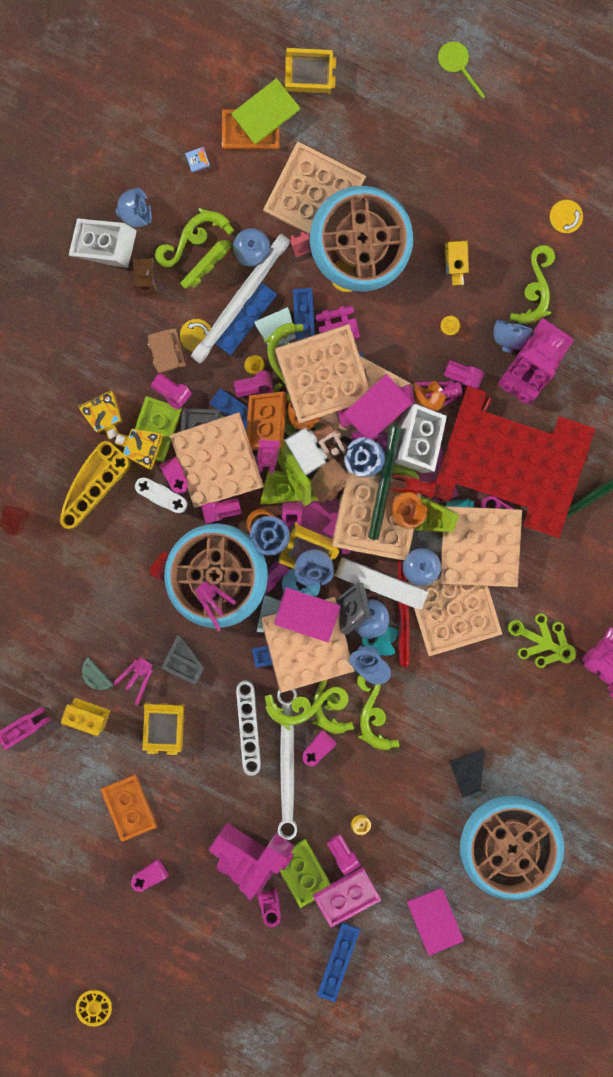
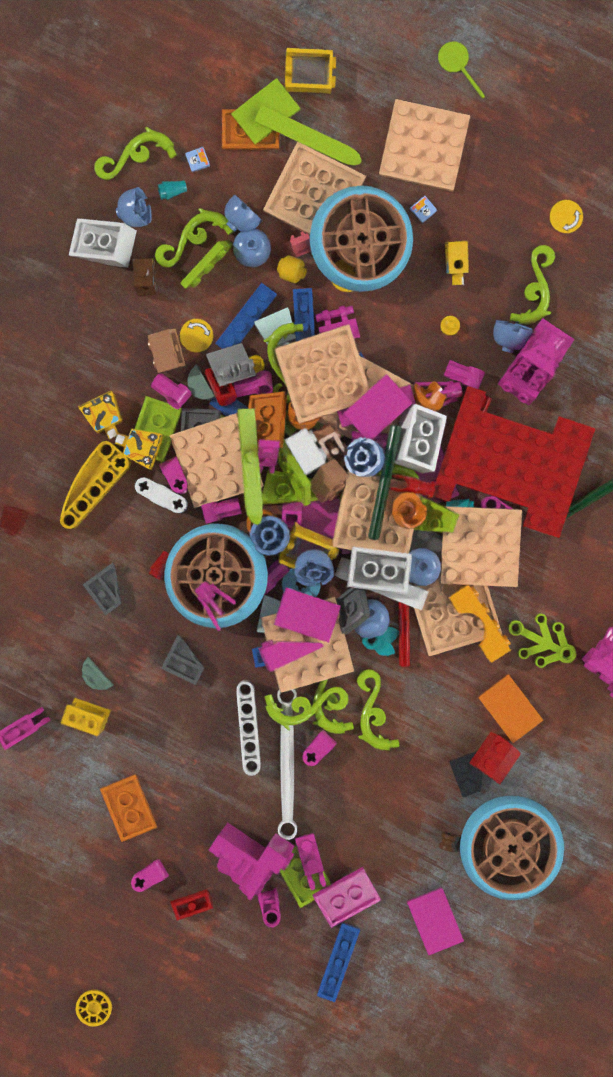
dark pink plant [113,657,153,706] -> none
window [142,702,184,755] -> none
white piece [191,233,290,364] -> none
dark pink piece [327,834,361,875] -> none
medium blue piece [349,645,391,684] -> none
yellow tile [351,815,371,835] -> none
none -> dark grey wing [83,563,122,615]
none -> lime plant [94,127,177,180]
none -> teal cone [158,180,187,200]
none -> red brick [171,889,213,921]
none -> sand green tile [188,365,216,400]
none -> red brick [205,368,237,406]
none -> light grey hinge [206,343,256,387]
none -> medium blue cylinder [224,194,263,232]
none -> lime piece [237,409,263,525]
none -> lime piece [254,105,362,166]
none -> dark pink slope [258,639,324,672]
none -> yellow head [277,255,307,283]
none -> dark pink hinge [295,833,327,890]
none -> white brick [347,547,412,594]
none -> light nougat plate [379,99,470,192]
none -> light blue tile [410,196,437,224]
none -> reddish brown wheel [438,832,460,852]
none -> light orange arch [448,585,511,663]
none -> red slope [469,732,521,785]
none -> orange tile [478,674,543,743]

